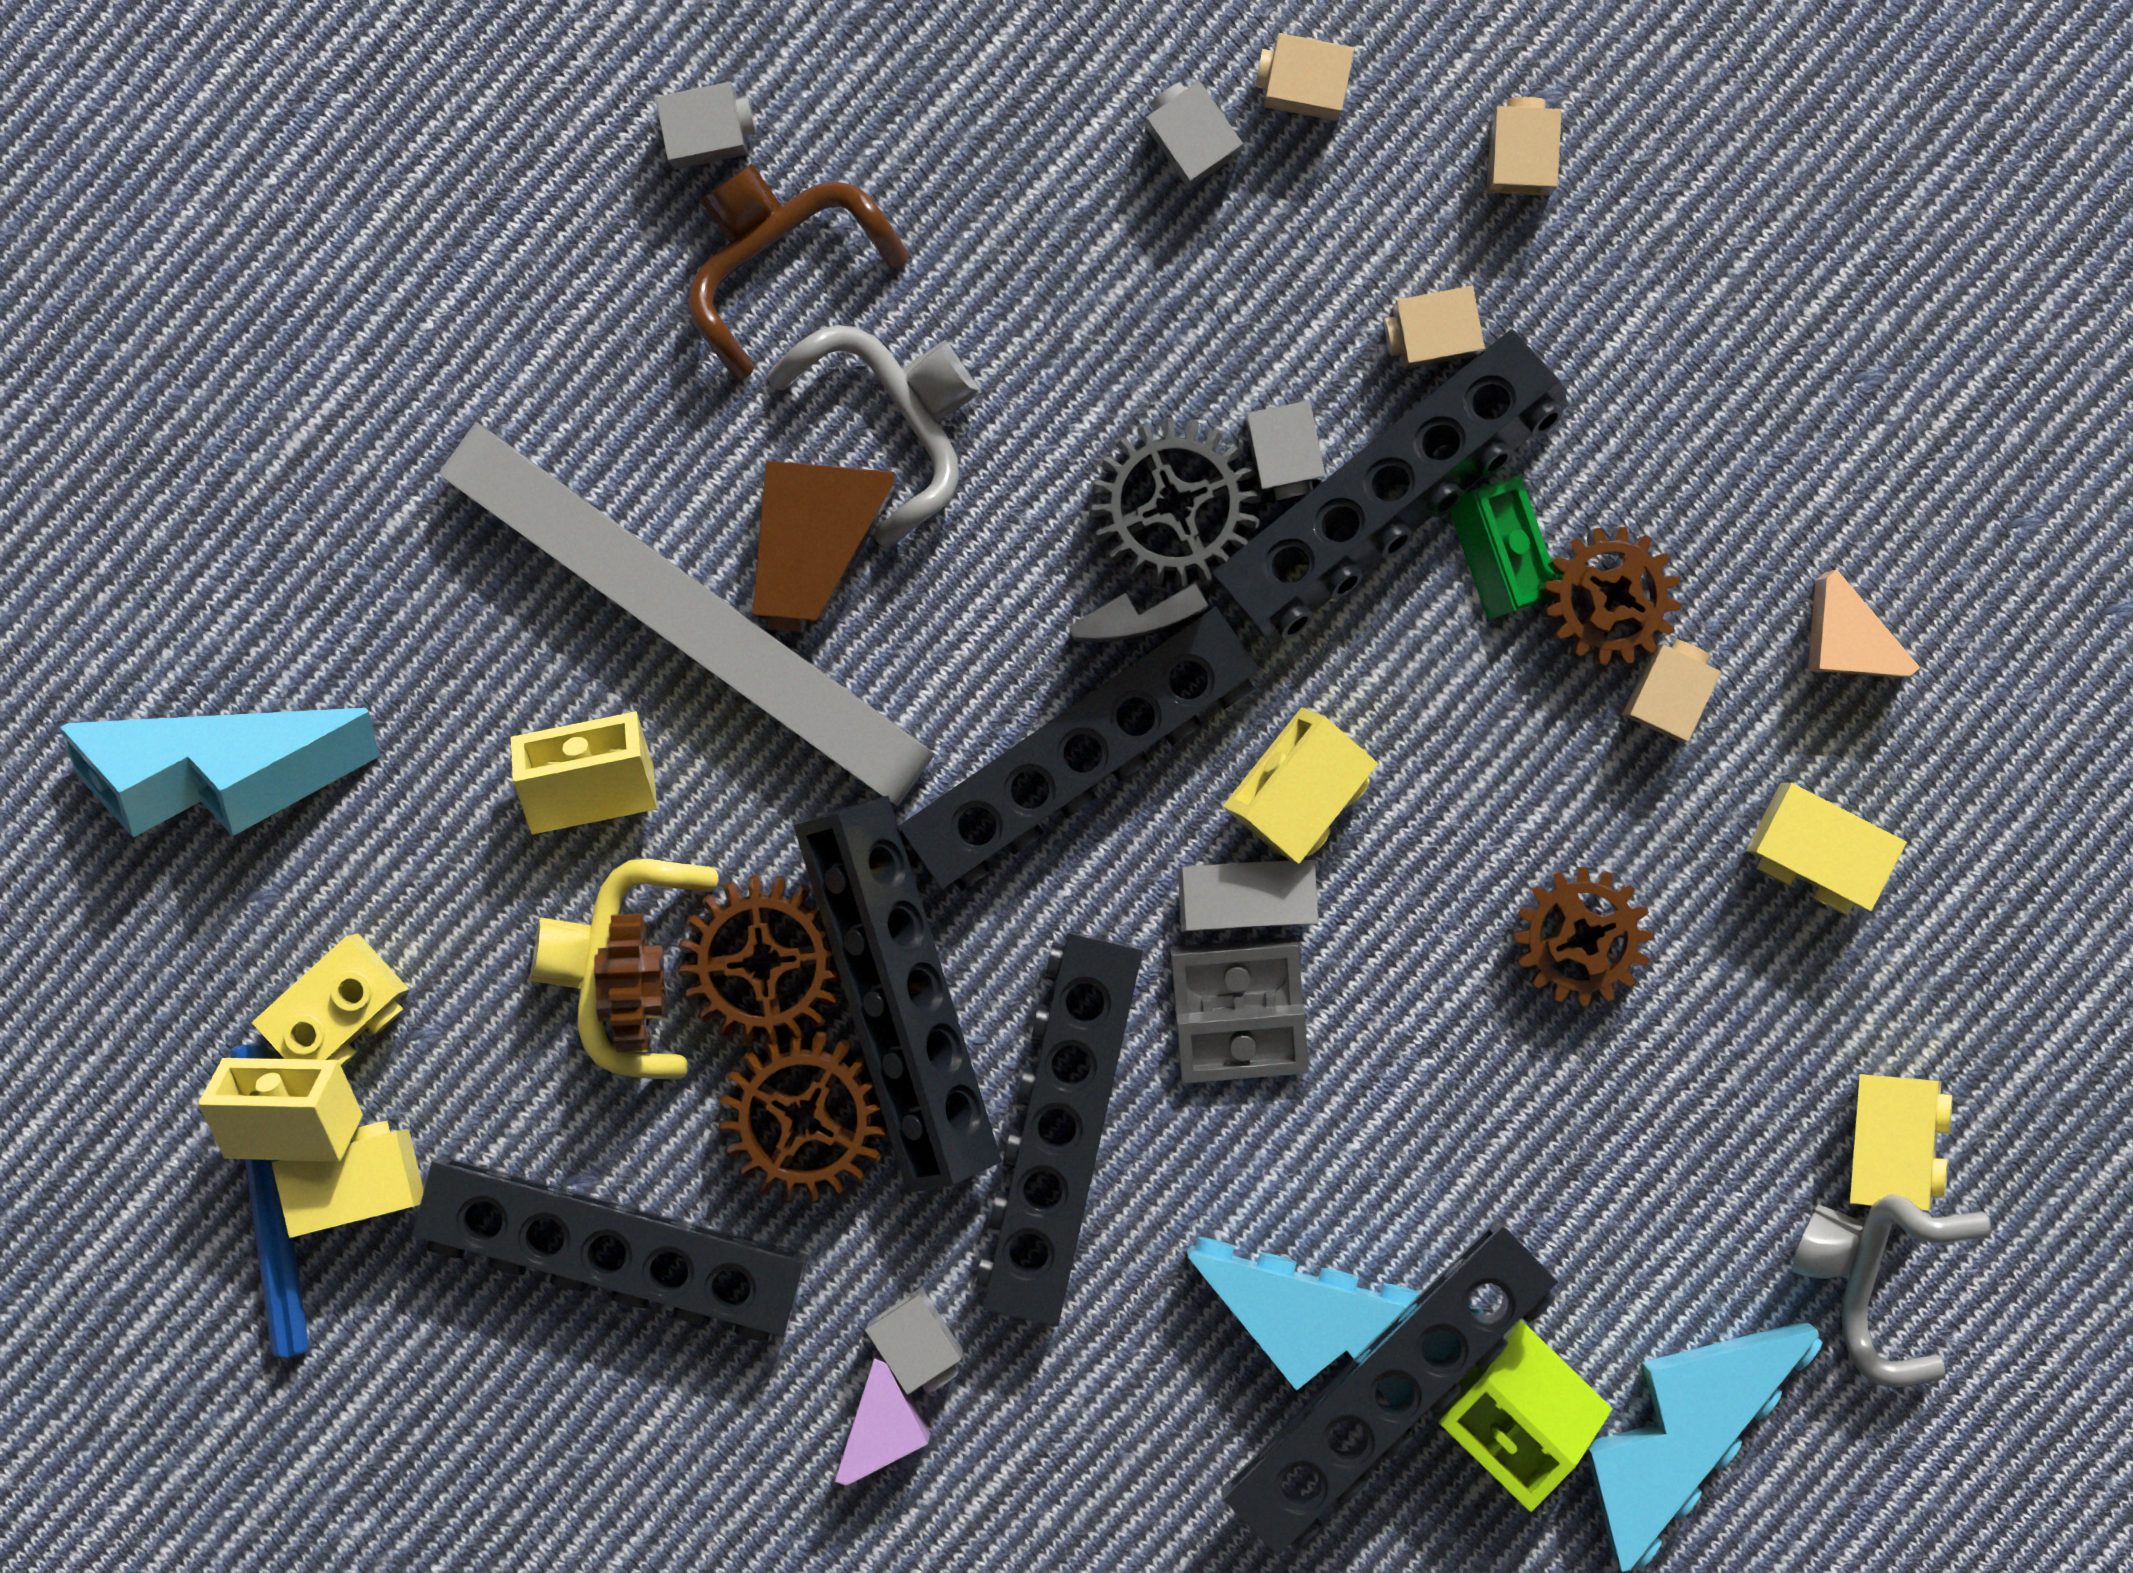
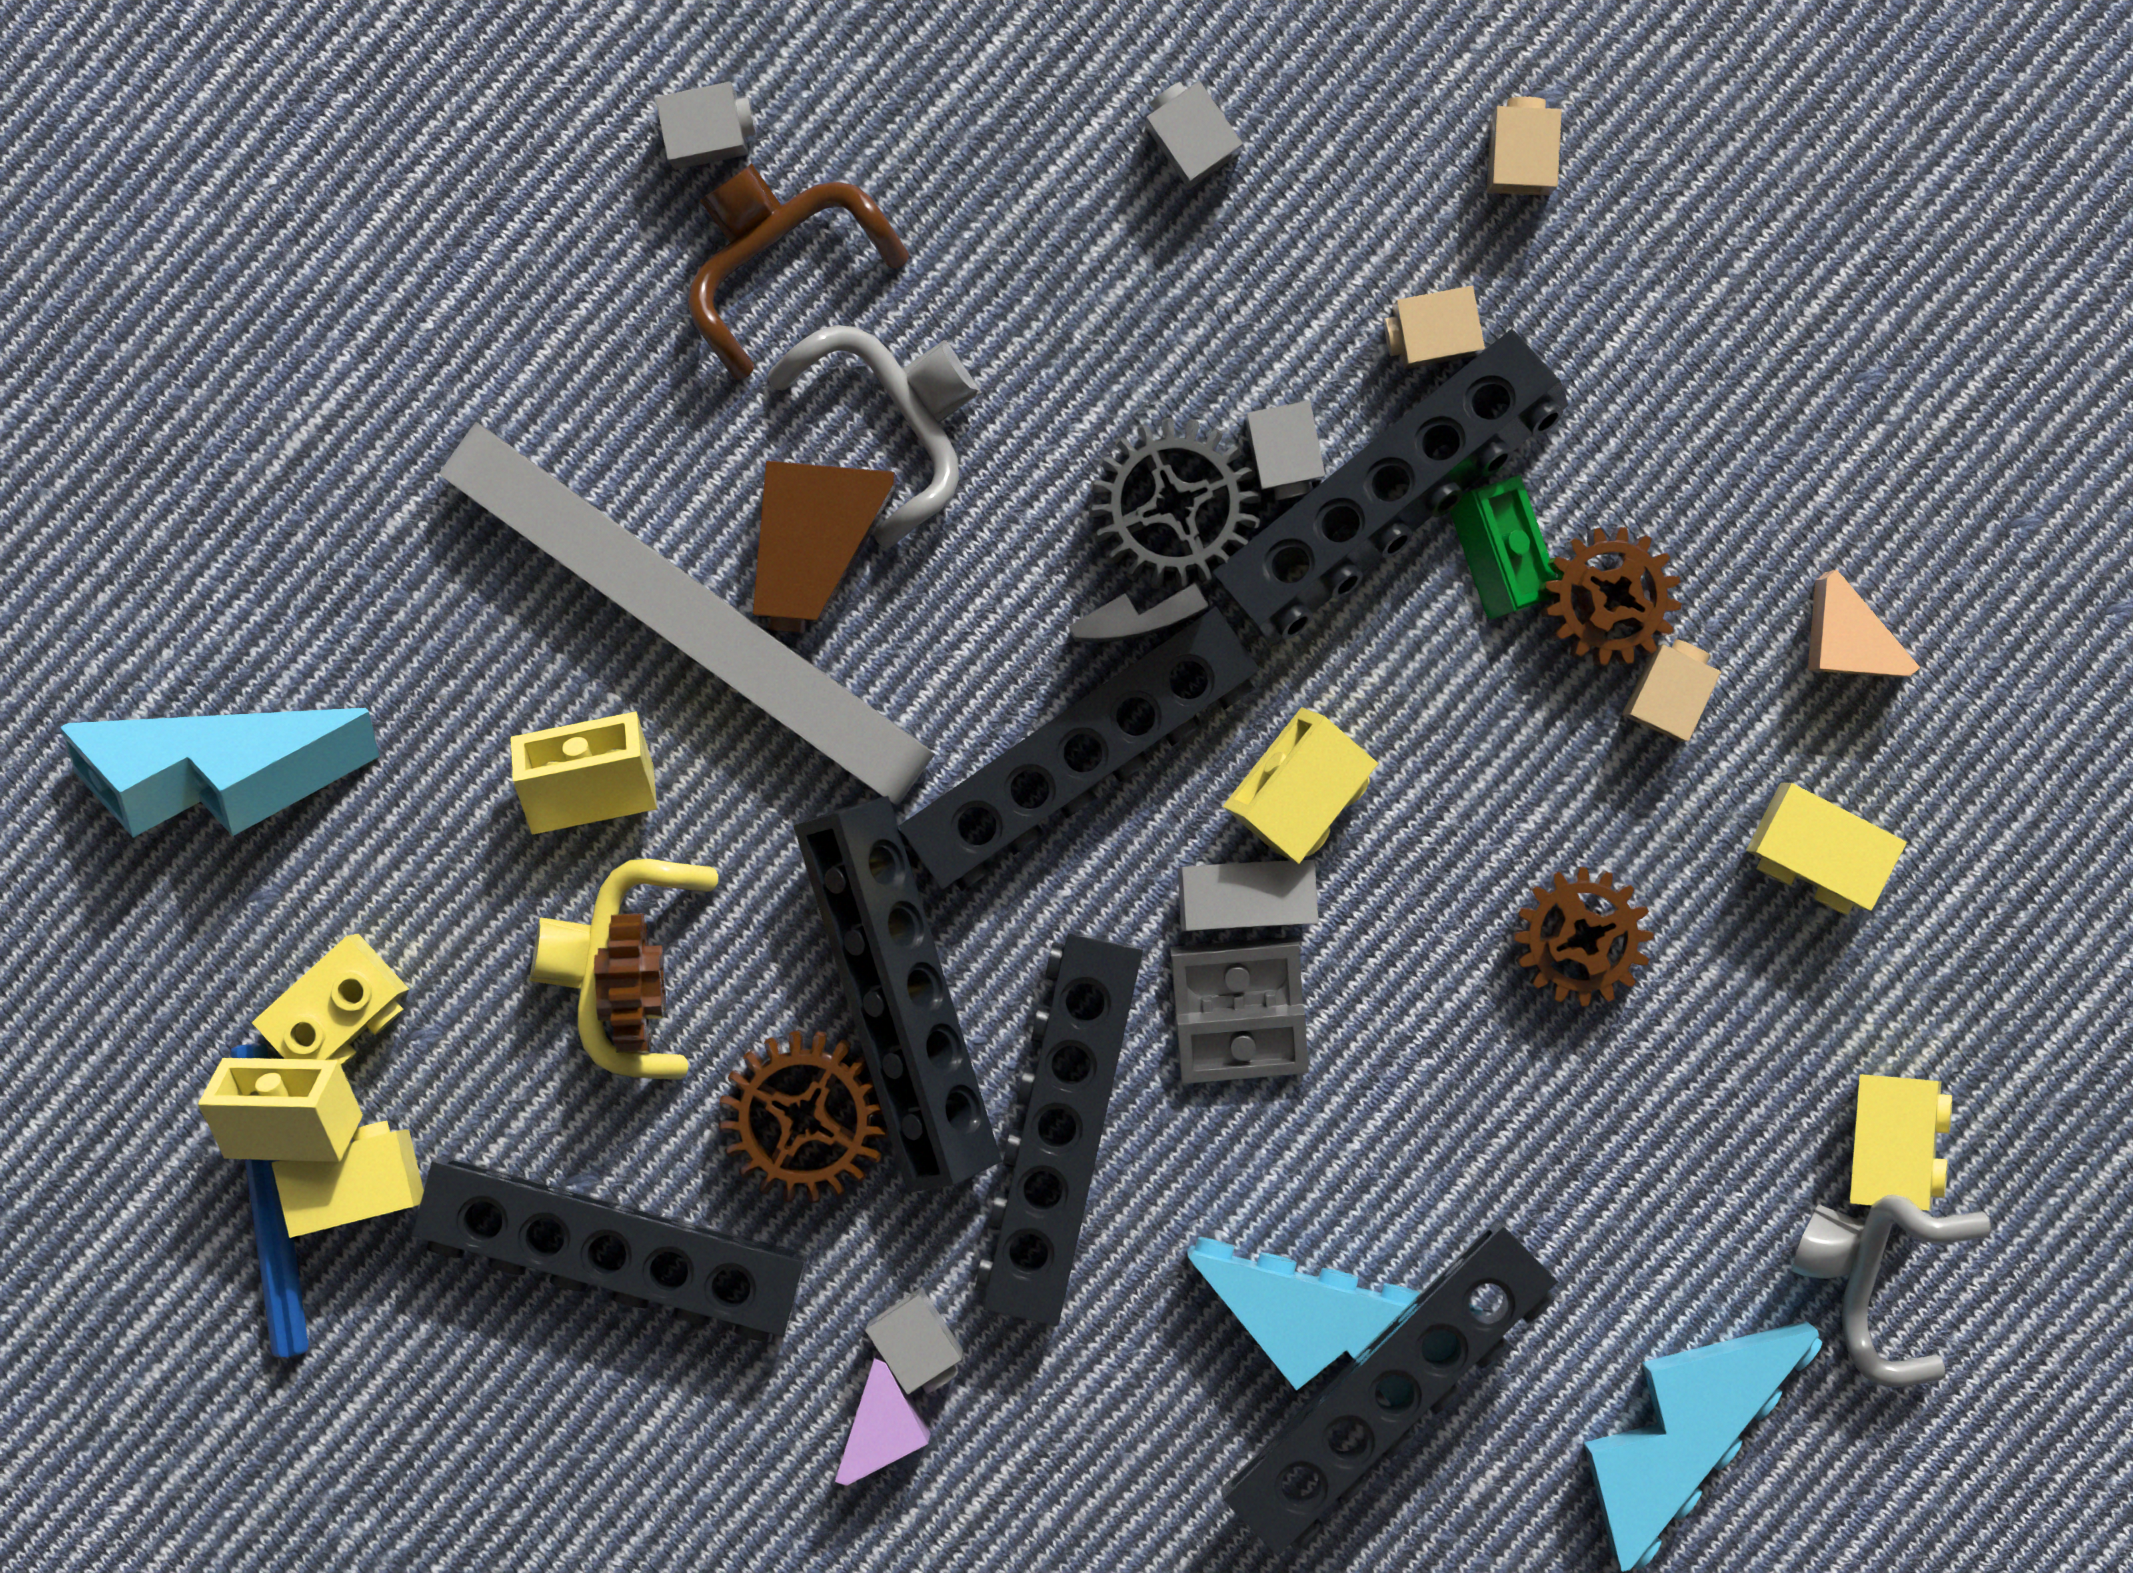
reddish brown gear [678,875,842,1046] -> none
tan brick [1255,33,1355,121] -> none
lime slope [1434,1319,1613,1512] -> none

